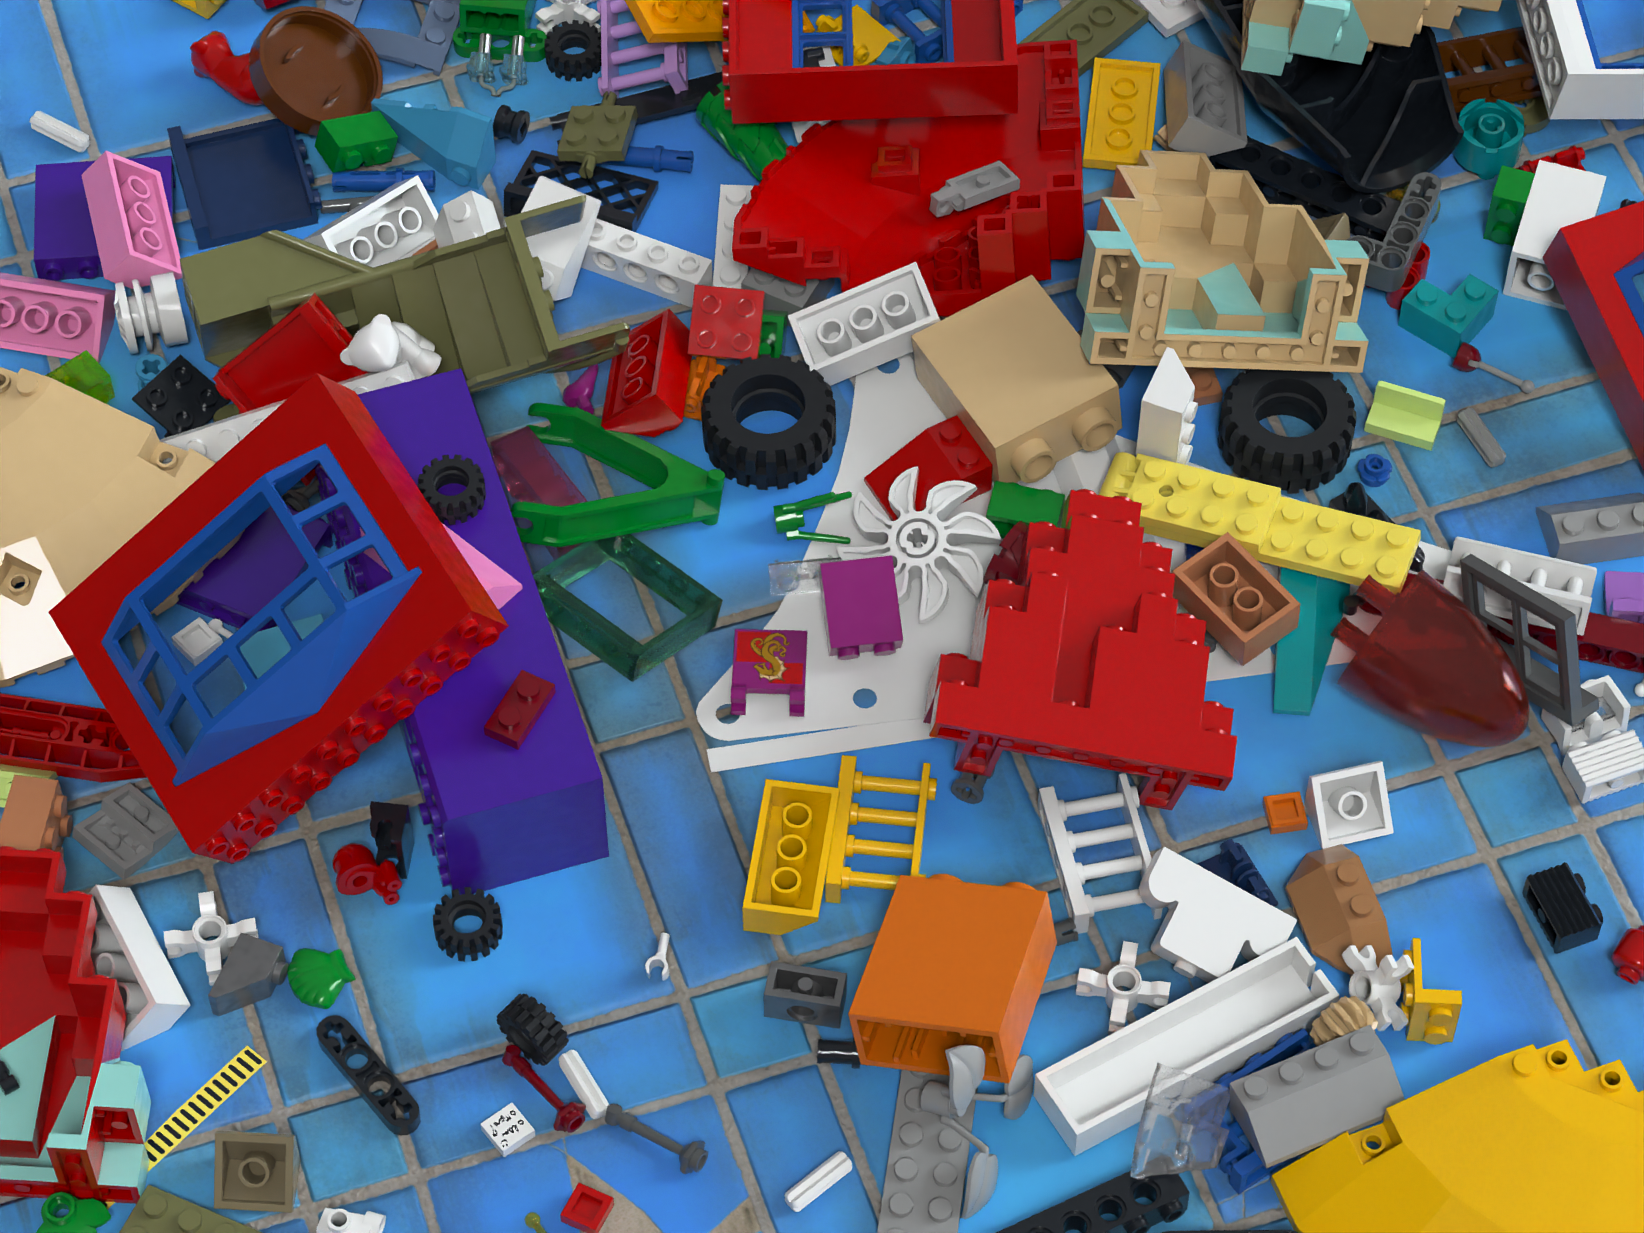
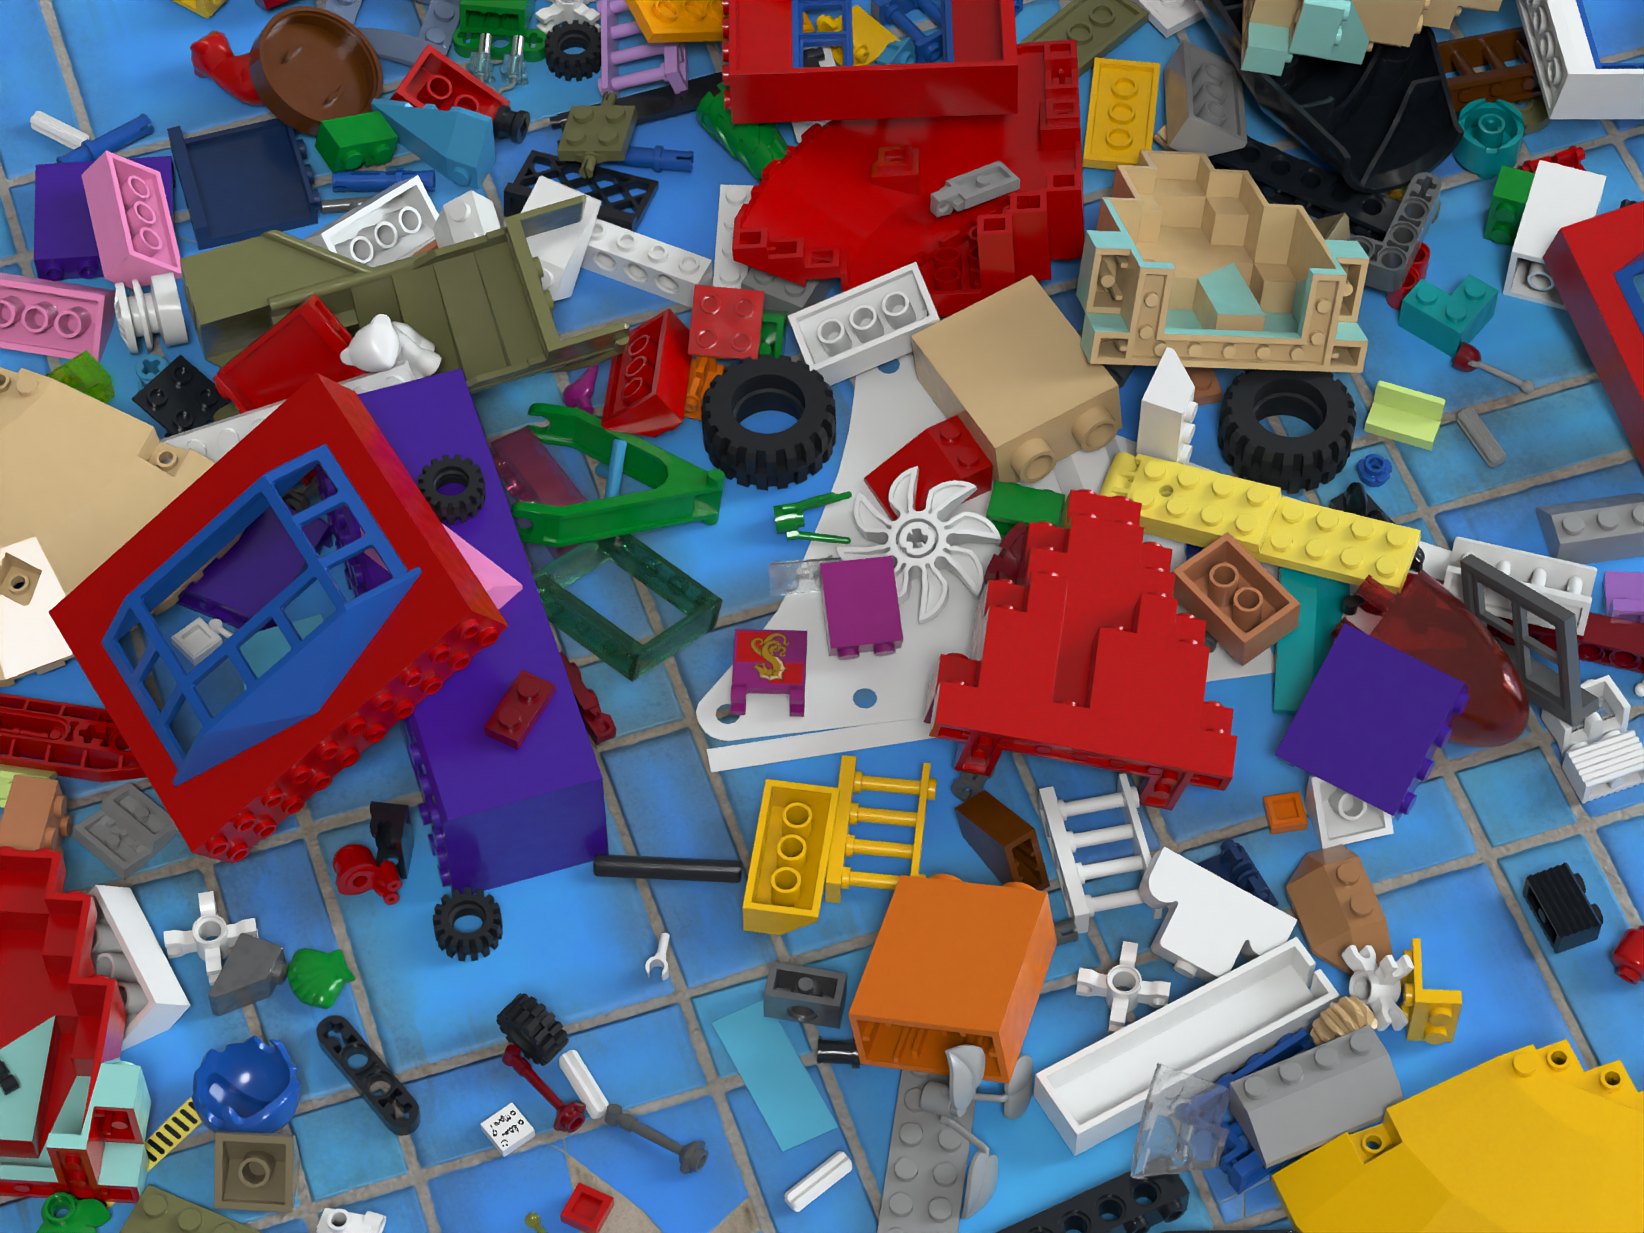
none -> blue pin [56,113,154,163]
none -> blue piece [192,1036,301,1134]
none -> red slope [389,44,510,123]
none -> dark red hinge [559,651,616,745]
none -> black axle [593,854,742,883]
none -> dark azure piece [595,439,627,498]
none -> medium azure sticker [711,999,838,1152]
none -> reddish brown slope [955,790,1050,891]
none -> dark purple panel [1274,623,1470,821]

